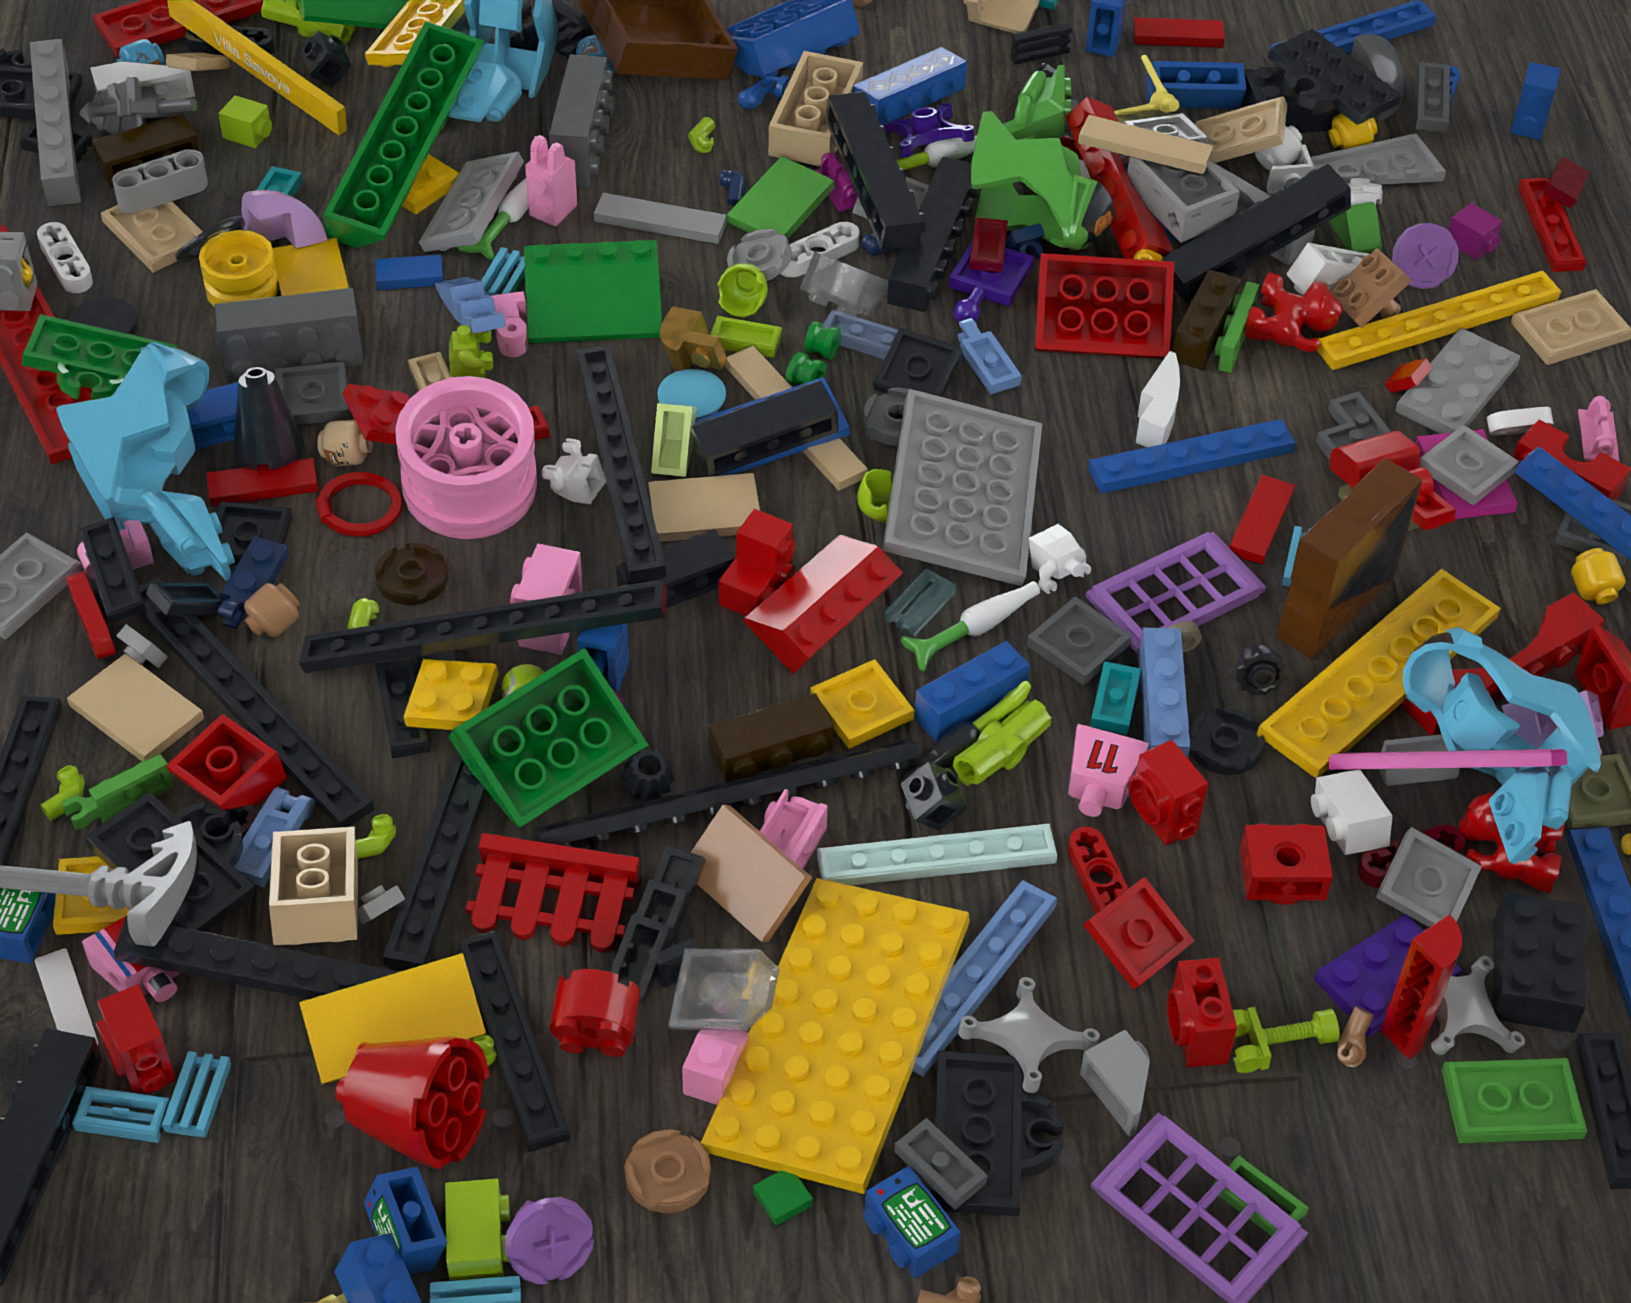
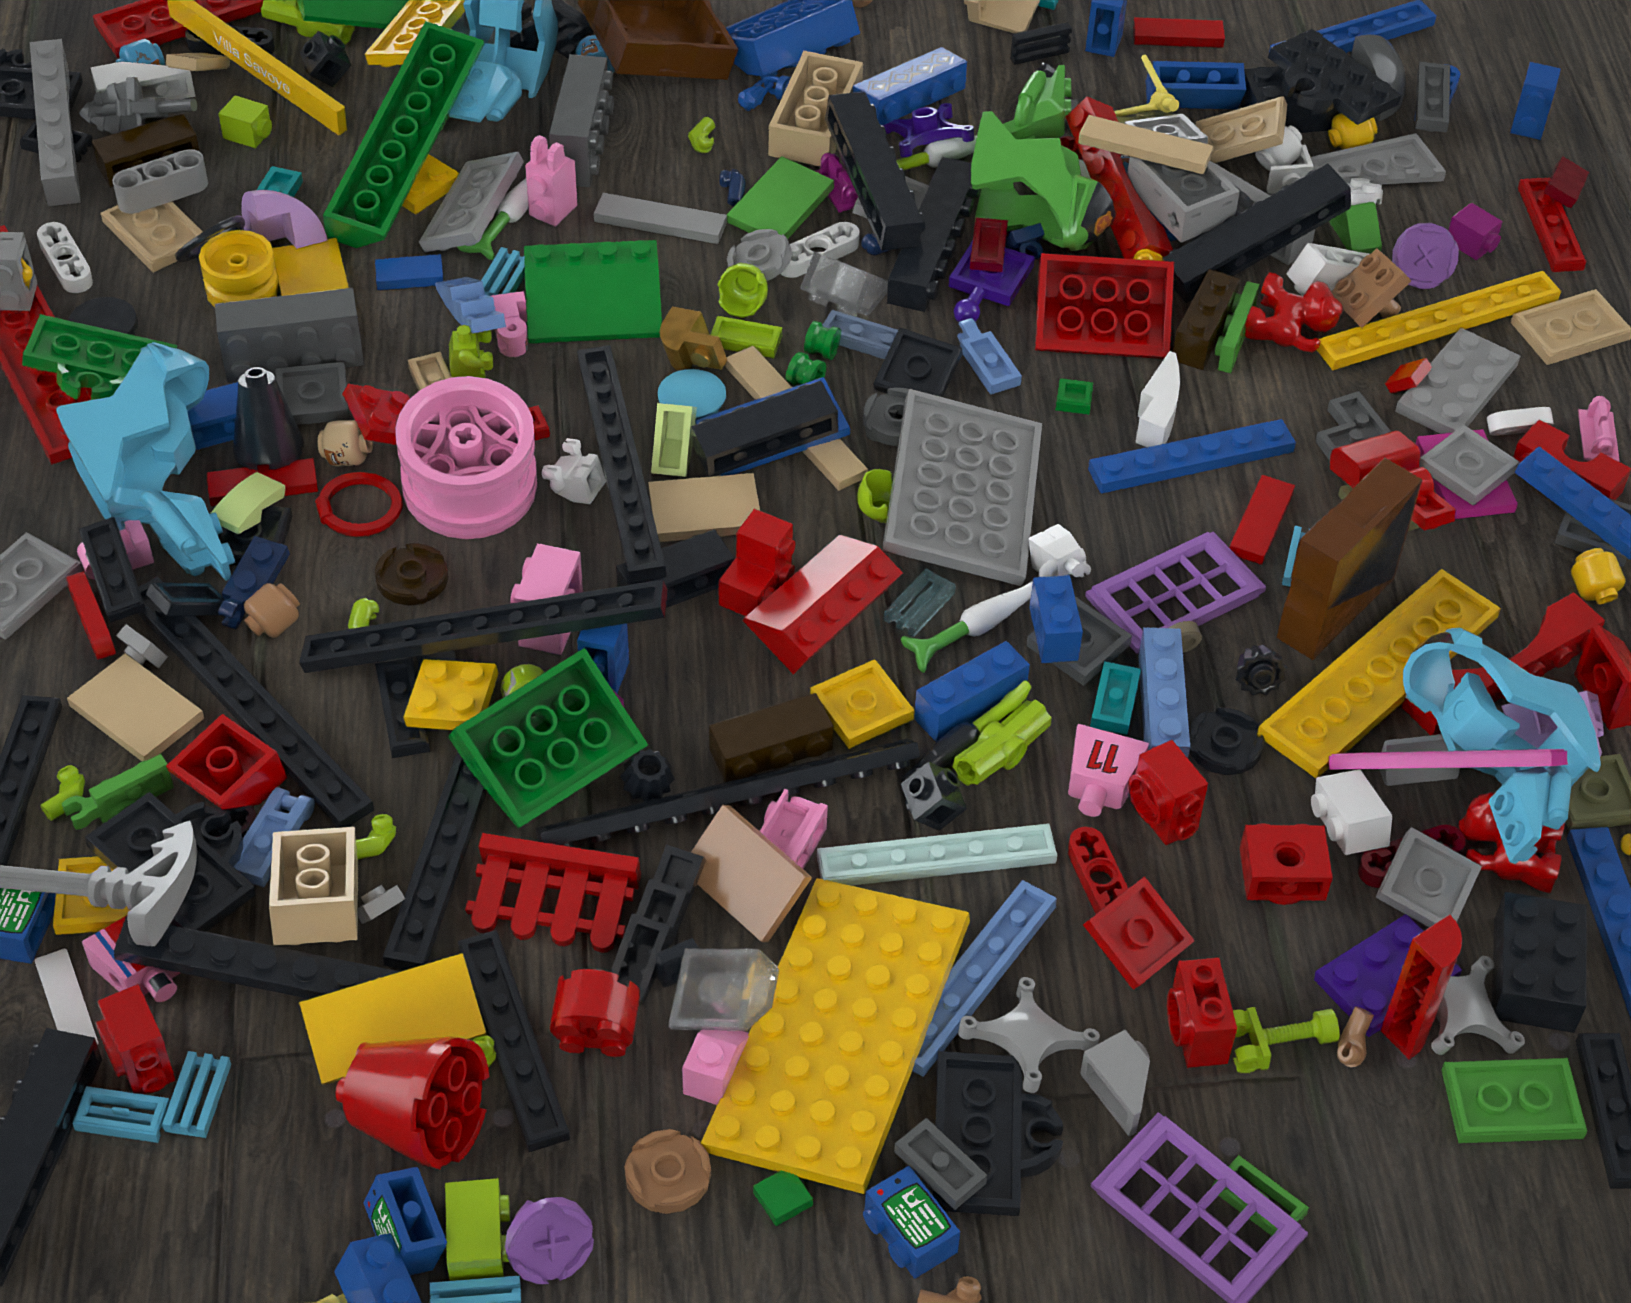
none -> yellowish green slope [210,472,286,534]
none -> blue brick [1029,575,1083,663]
none -> green tile [1055,378,1093,415]

